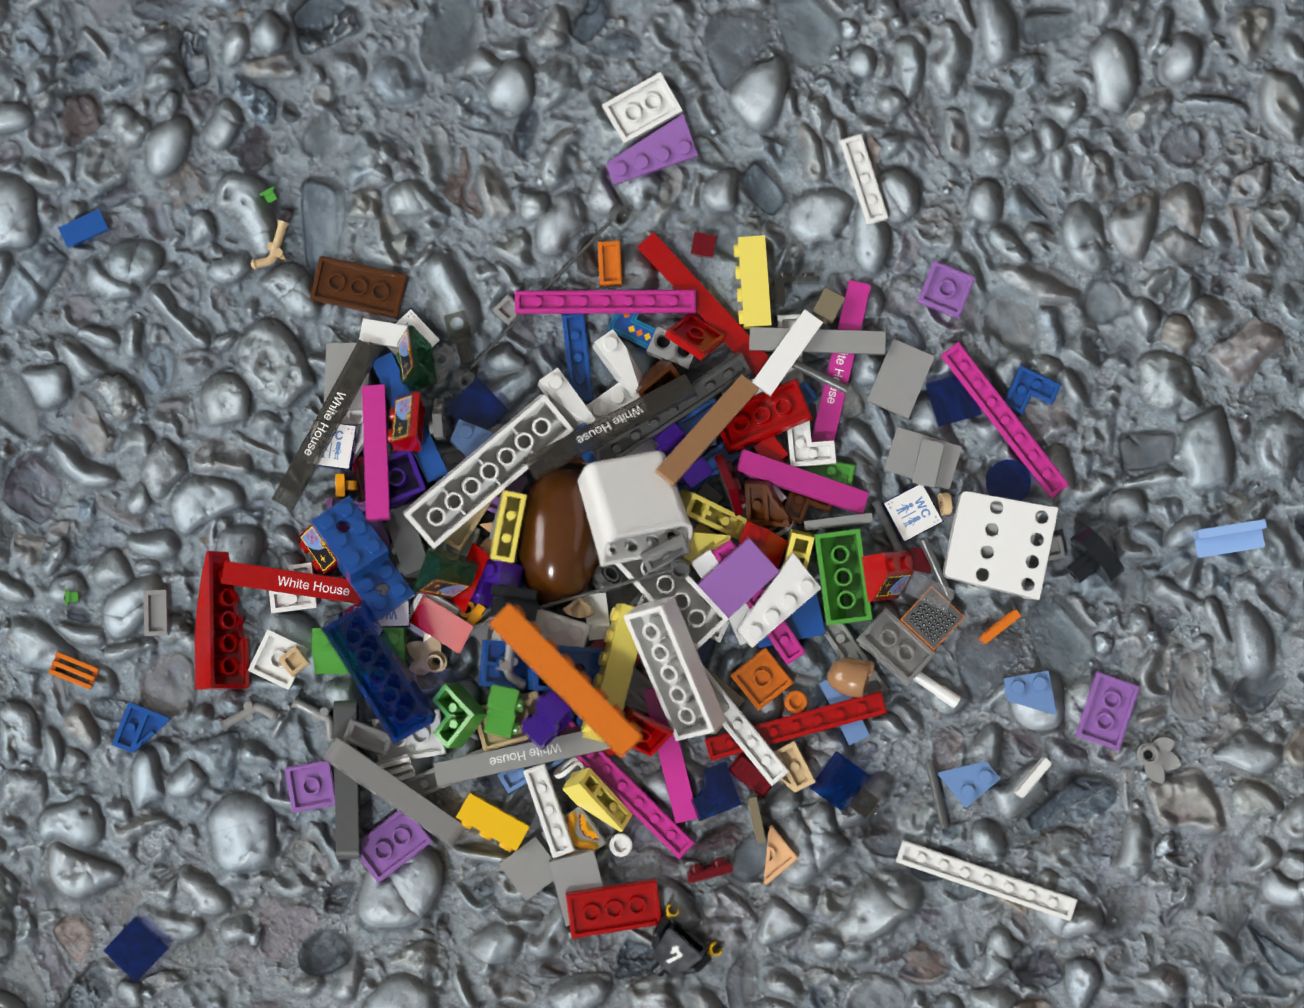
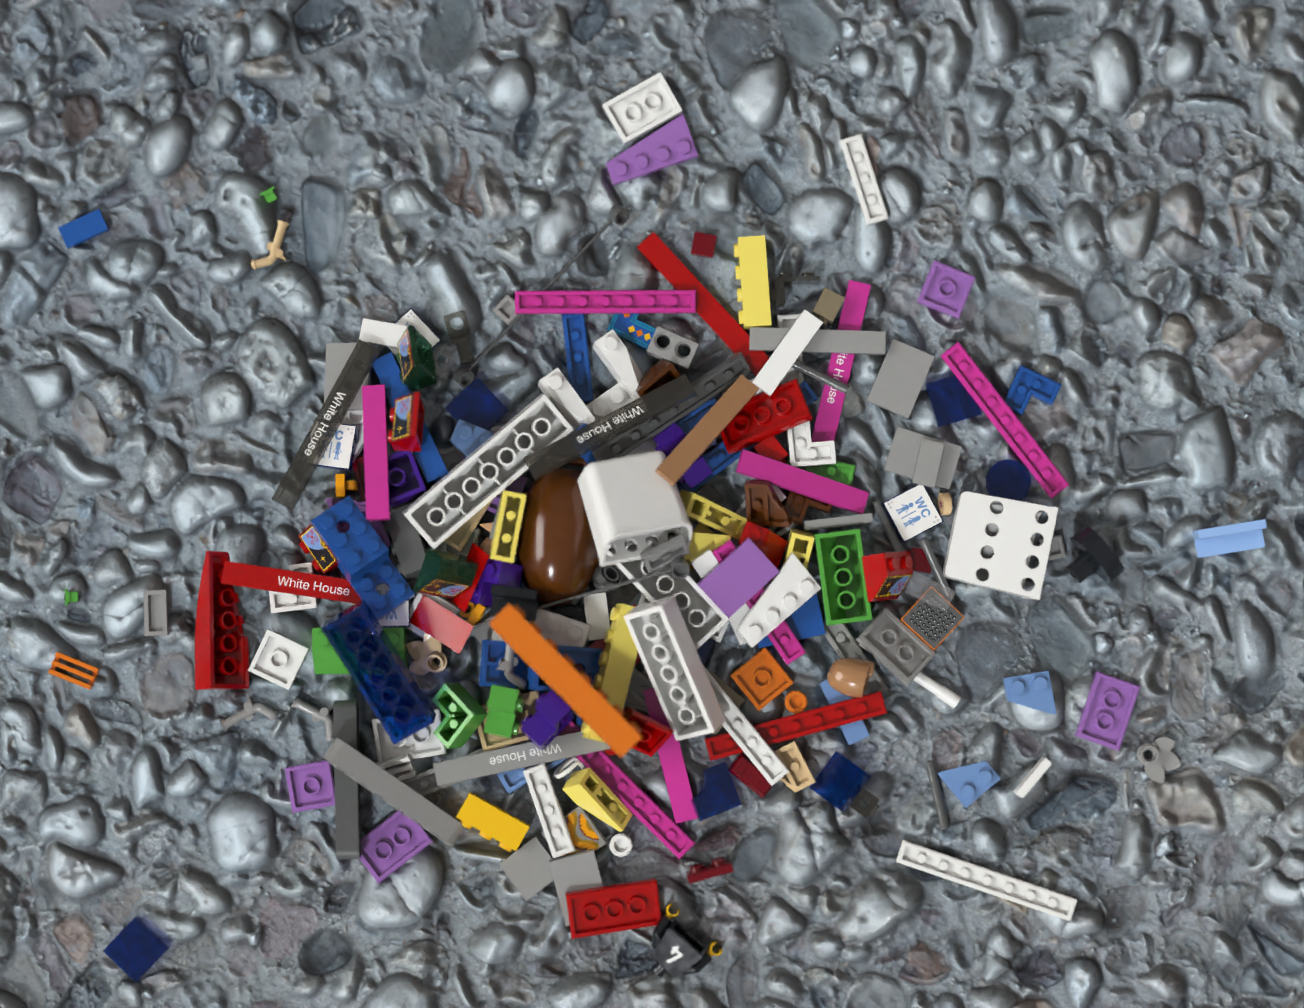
blue wing [112,702,171,753] -> none
tan tile [278,645,311,677] -> none
reddish brown tile [310,256,408,319] -> none
light grey tile [343,719,394,757] -> none
light grey wing [429,398,447,442] -> none
tan tile [563,597,595,618] -> none
orange tile [598,241,622,287] -> none
red tile [665,314,726,360] -> none
dark red tile [714,454,746,516] -> none
dark tan tile [747,796,766,844] -> none
light nougat tile [764,825,798,885] -> none
orange tile [978,610,1021,644] -> none

